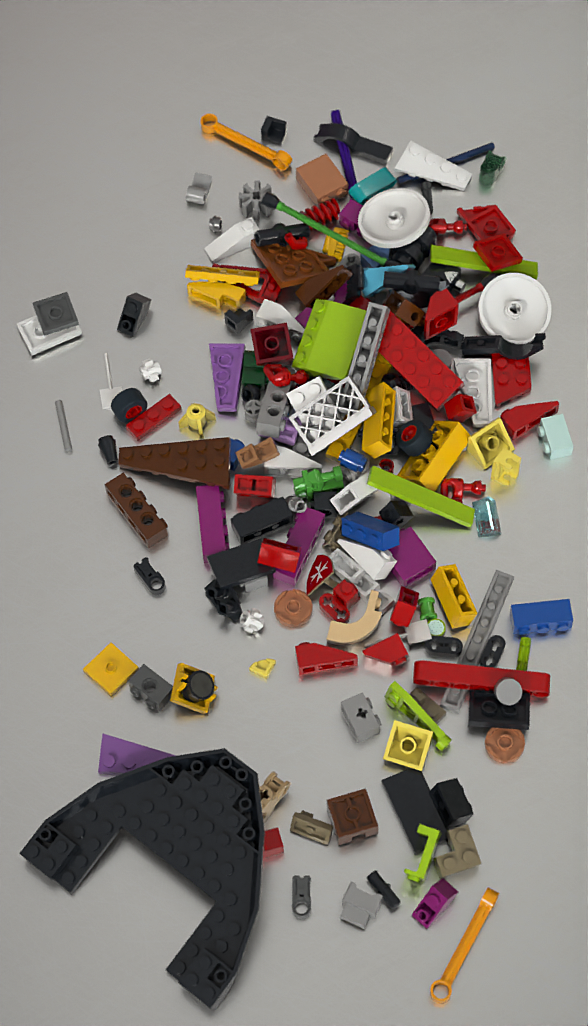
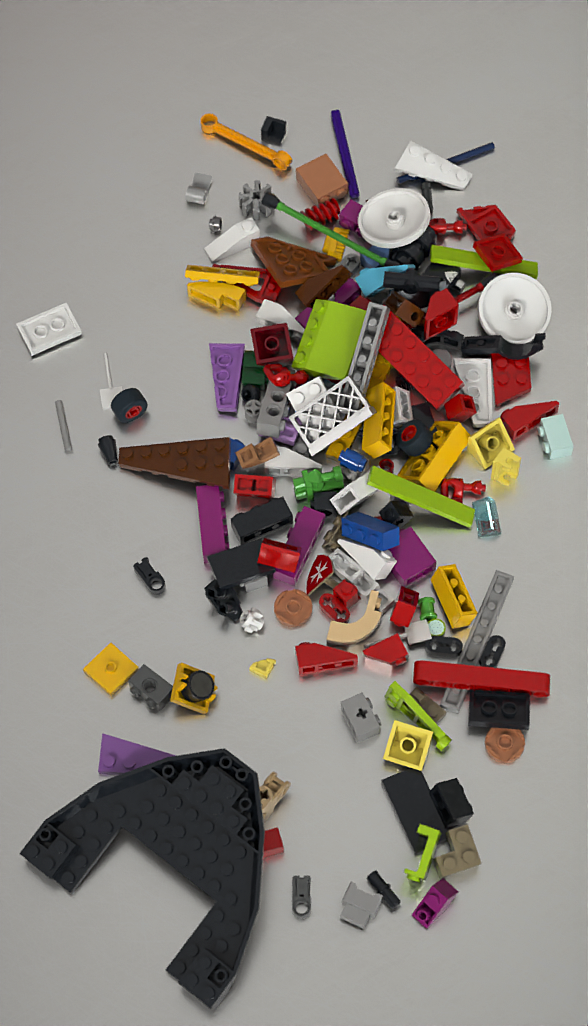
dark grey plate [32,292,79,336] -> none
reddish brown brick [104,472,168,548] -> none
black slope [117,293,152,337] -> none
red plate [126,393,182,441] -> none
white gear [139,358,162,382] -> none
light yellow brick [178,403,216,439] -> none
black panel [224,308,253,334] -> none
black piece [254,223,310,247] -> none
red arm [284,233,308,250] -> none
light grey pin [285,495,307,513] -> none
dark tan hinge [290,810,334,845] -> none
black piece [314,123,393,165] -> none
reddish brown piece [327,788,378,845] -> none
black piece [345,263,364,302] -> none
teal beam [348,167,397,205] -> none
black piece [380,373,401,388] -> none
light orange piece [430,887,499,1003] -> none
clear green piece [479,150,506,185] -> none
light grey piece [494,677,522,705] -> none
blue brick [510,599,573,635] -> none
lime axle [516,637,531,671] -> none

